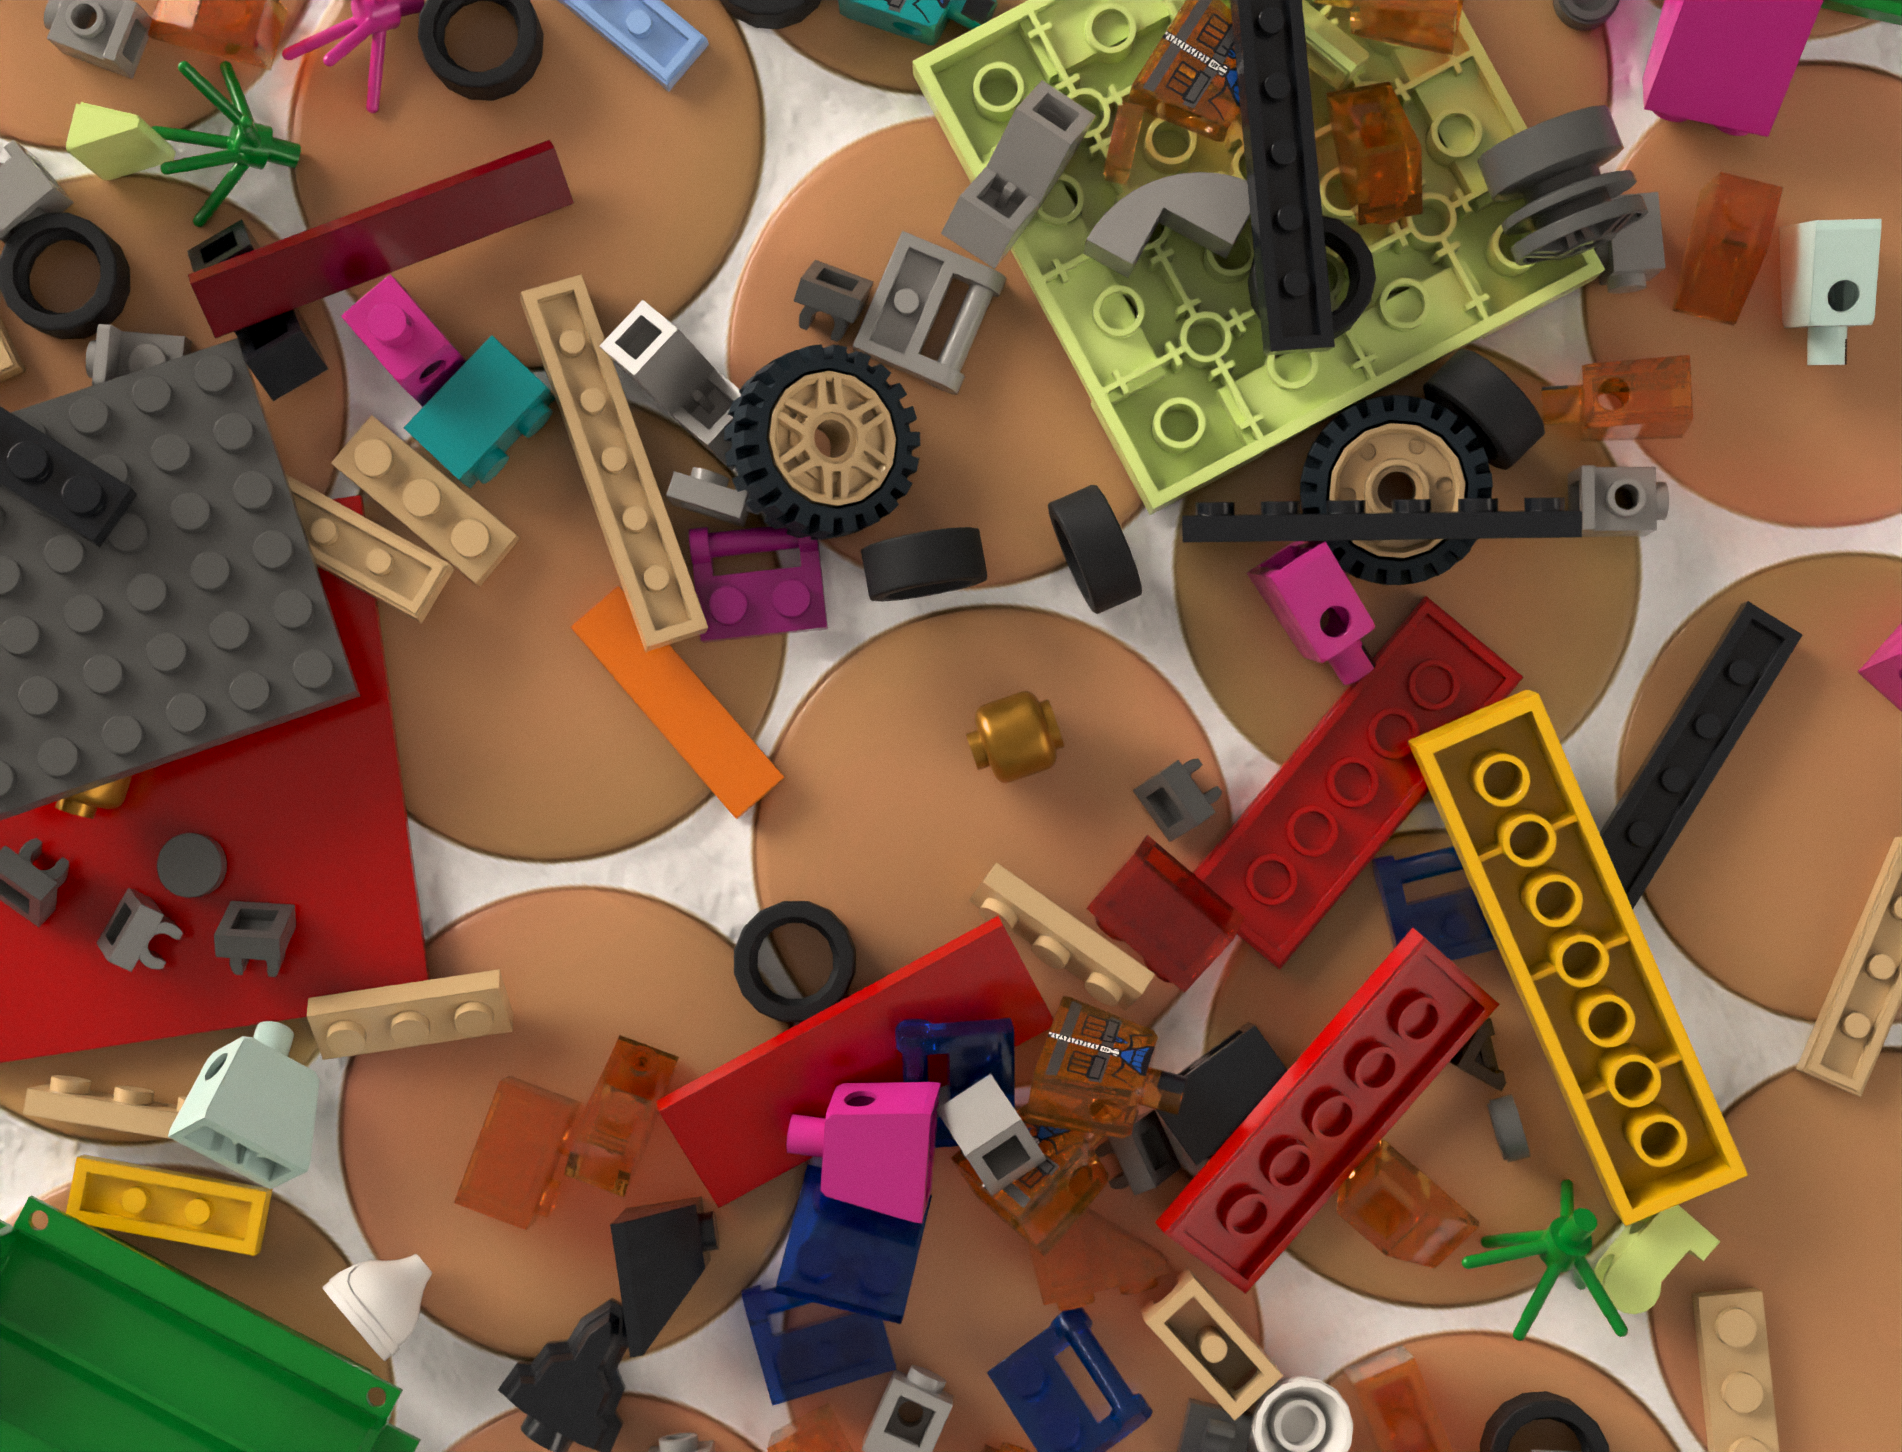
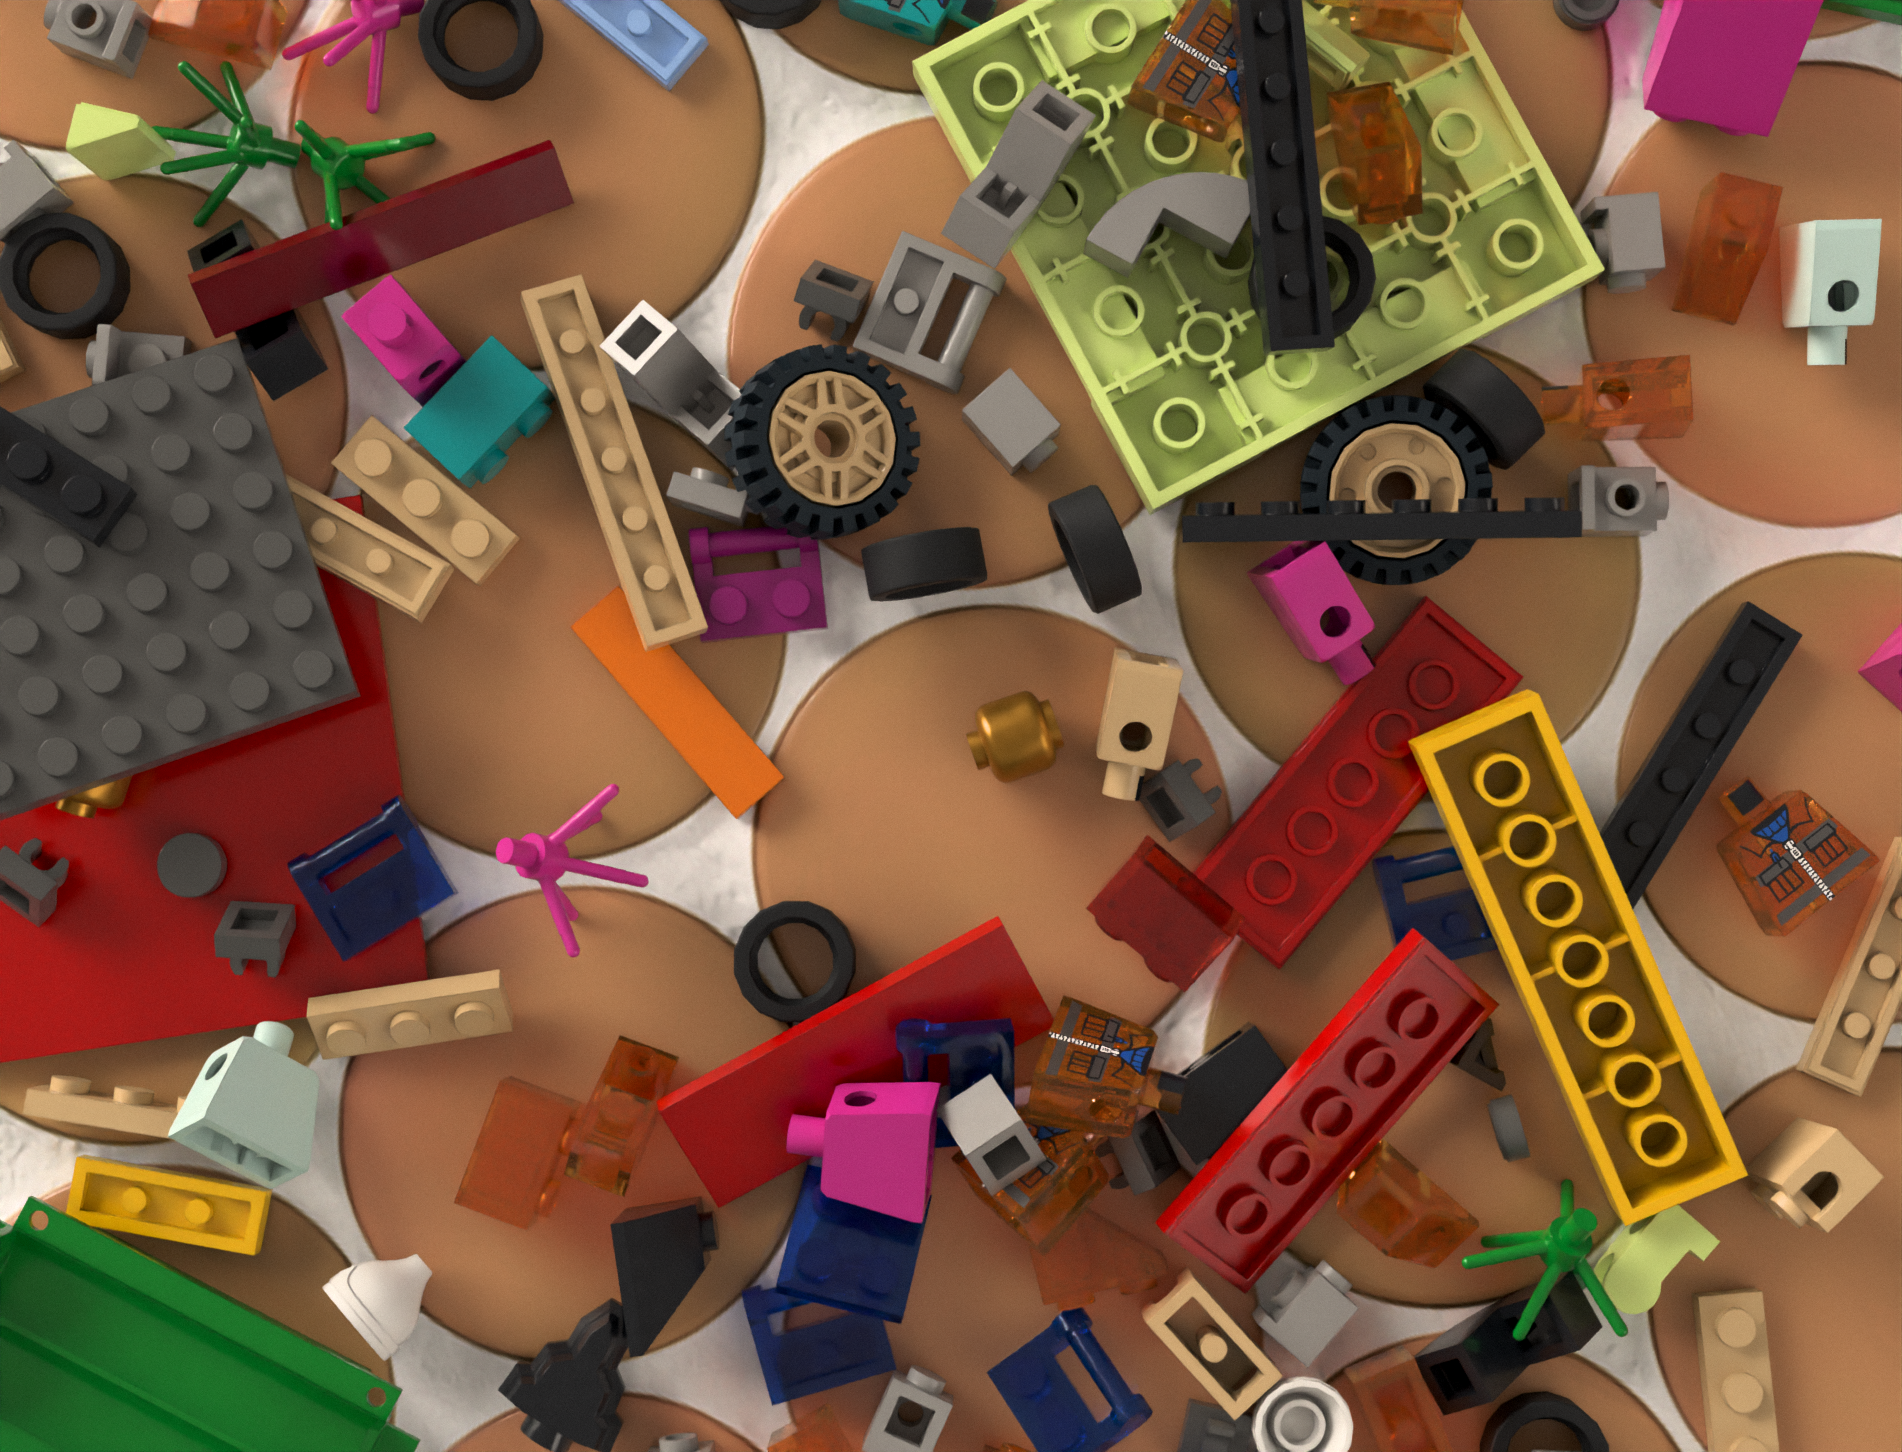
dark grey tile [97,887,183,972] -> none
tan plate [969,862,1155,1010] -> none
clear orange tile [1103,101,1145,185] -> none
dark grey wheel [1477,105,1648,266] -> none
none -> clear blue plate [287,795,459,961]
none -> green plant [294,120,436,230]
none -> dark pink plant [496,784,649,958]
none -> light grey brick [962,368,1061,476]
none -> tan torso [1096,647,1183,801]
none -> light grey brick [1251,1259,1359,1368]
none -> black brick [1412,1270,1603,1416]
none -> clear orange torso [1716,776,1880,937]
none -> tan brick [1745,1117,1885,1233]

